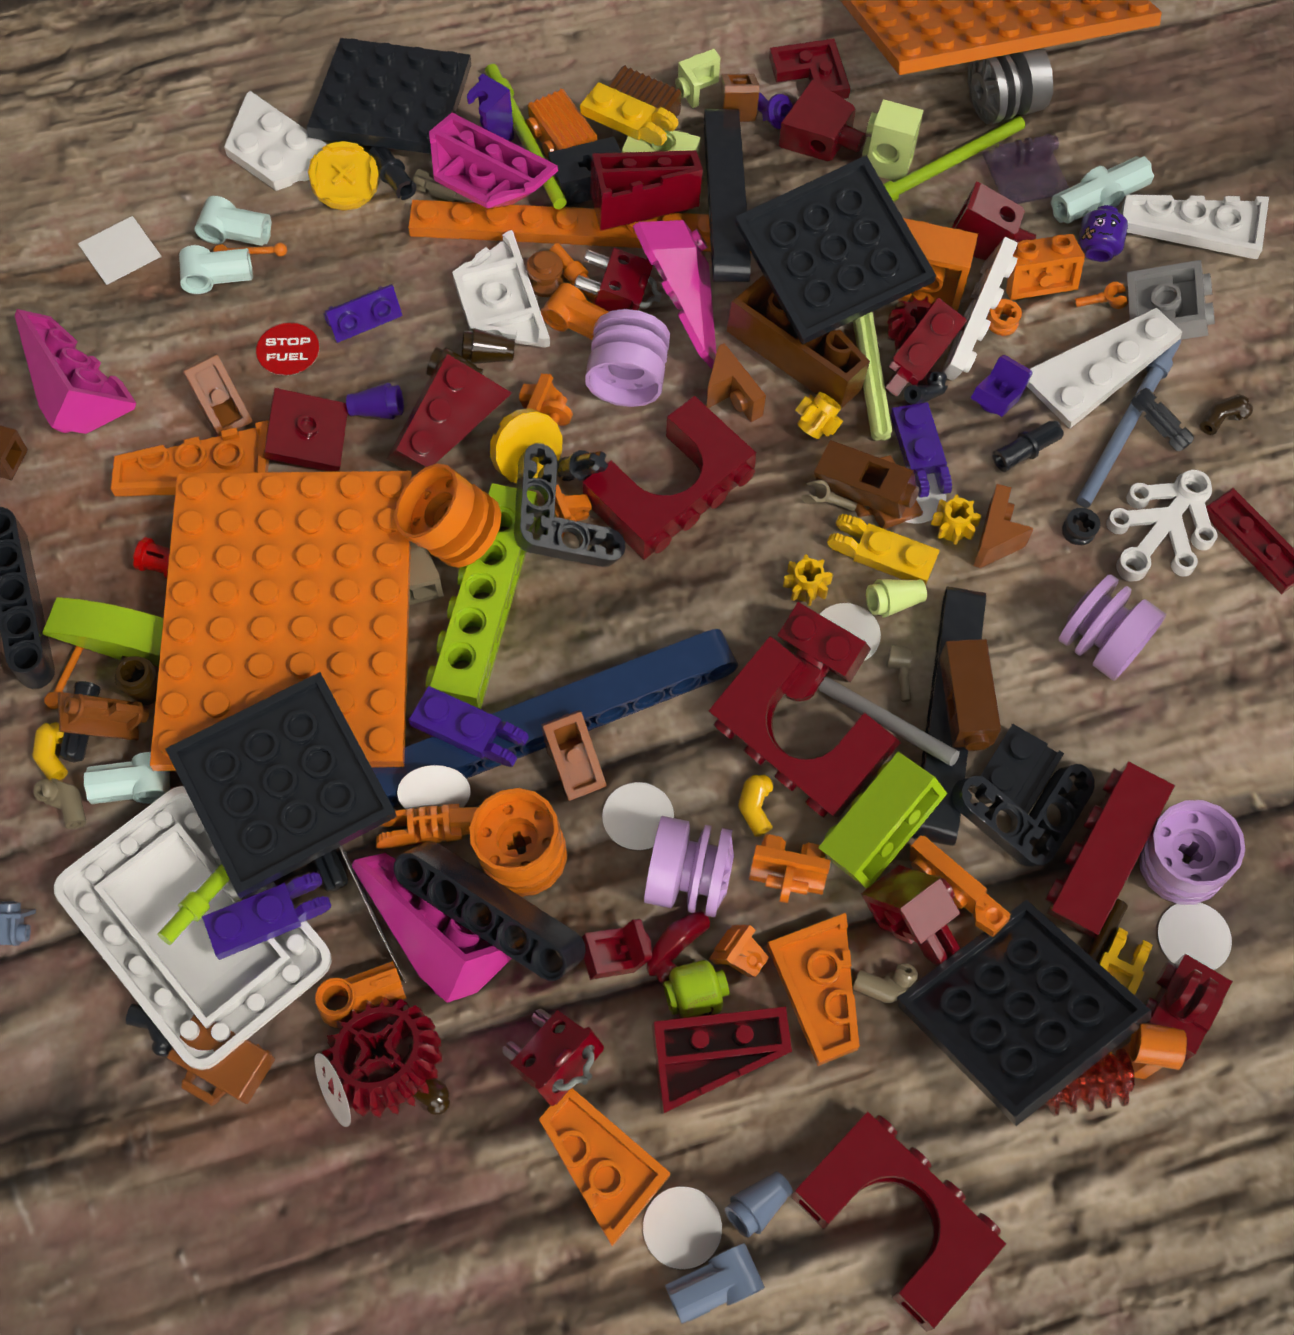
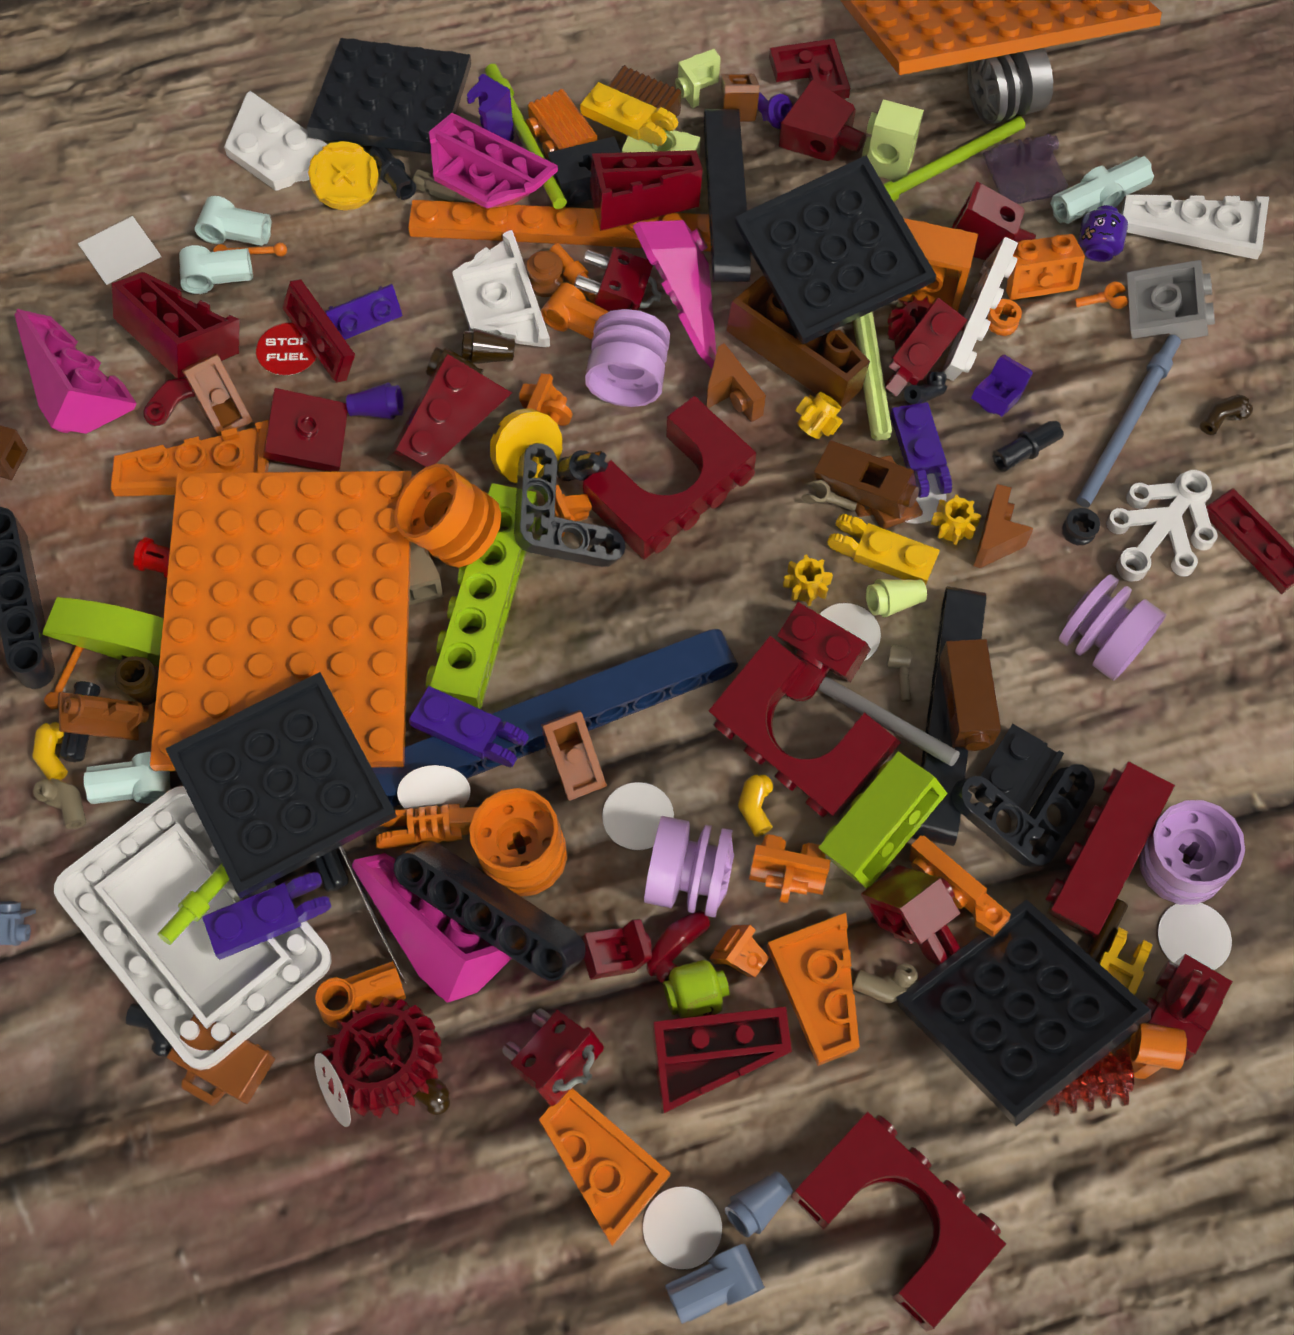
white wing [1027,308,1182,428] -> none
black axle [1131,388,1194,452] -> none
none -> dark red wedge [111,272,240,379]
none -> dark red arm [143,378,196,426]
none -> dark red tile [282,279,355,383]

